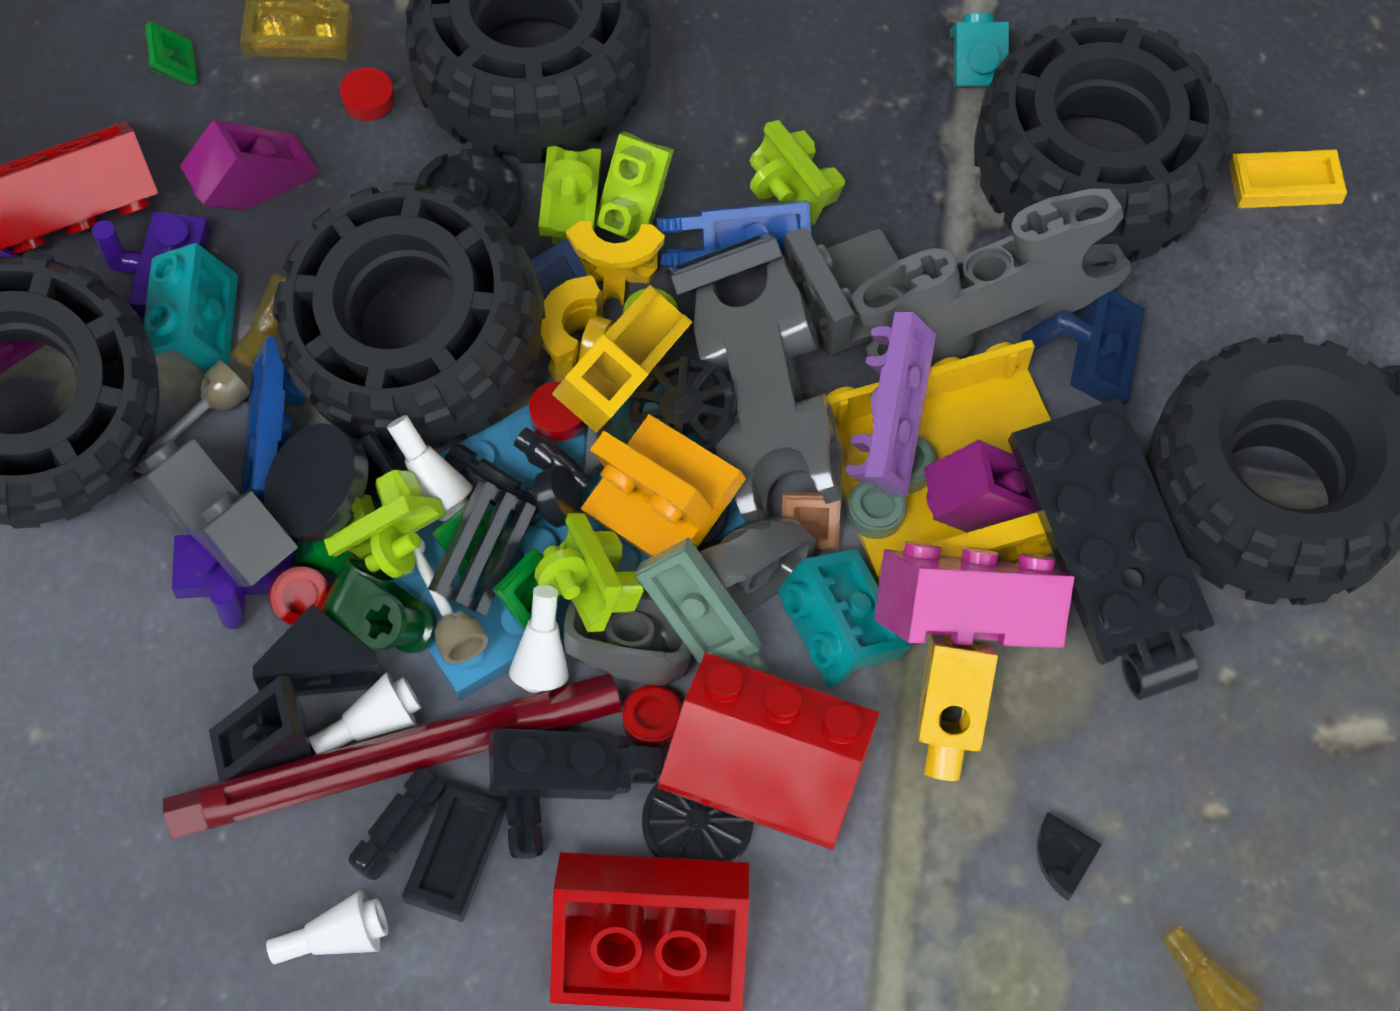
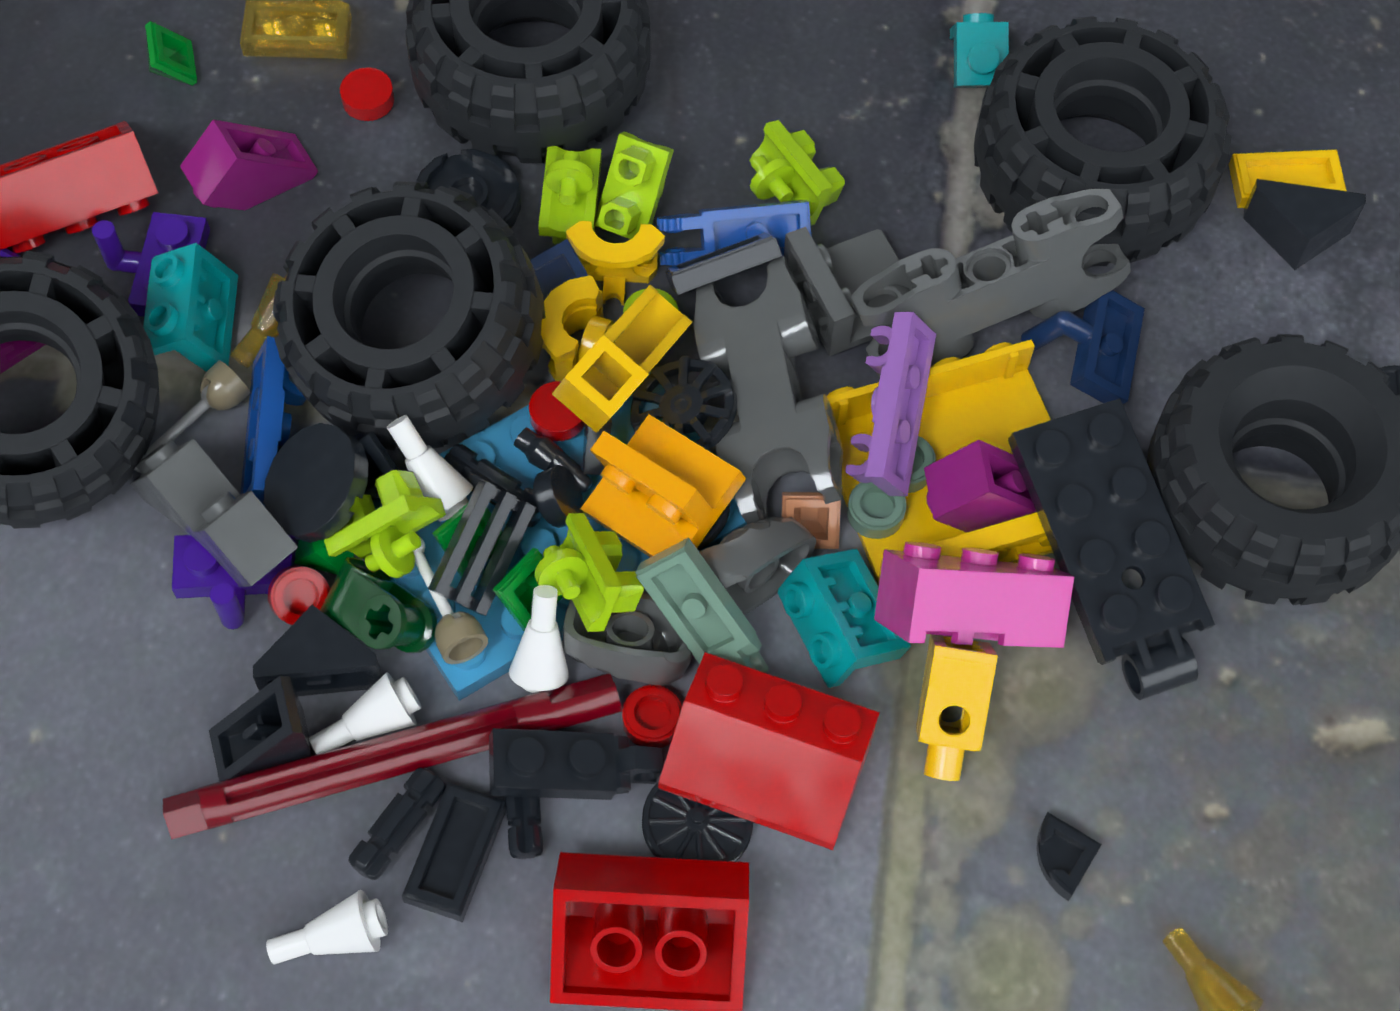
none -> black slope [1243,179,1366,270]

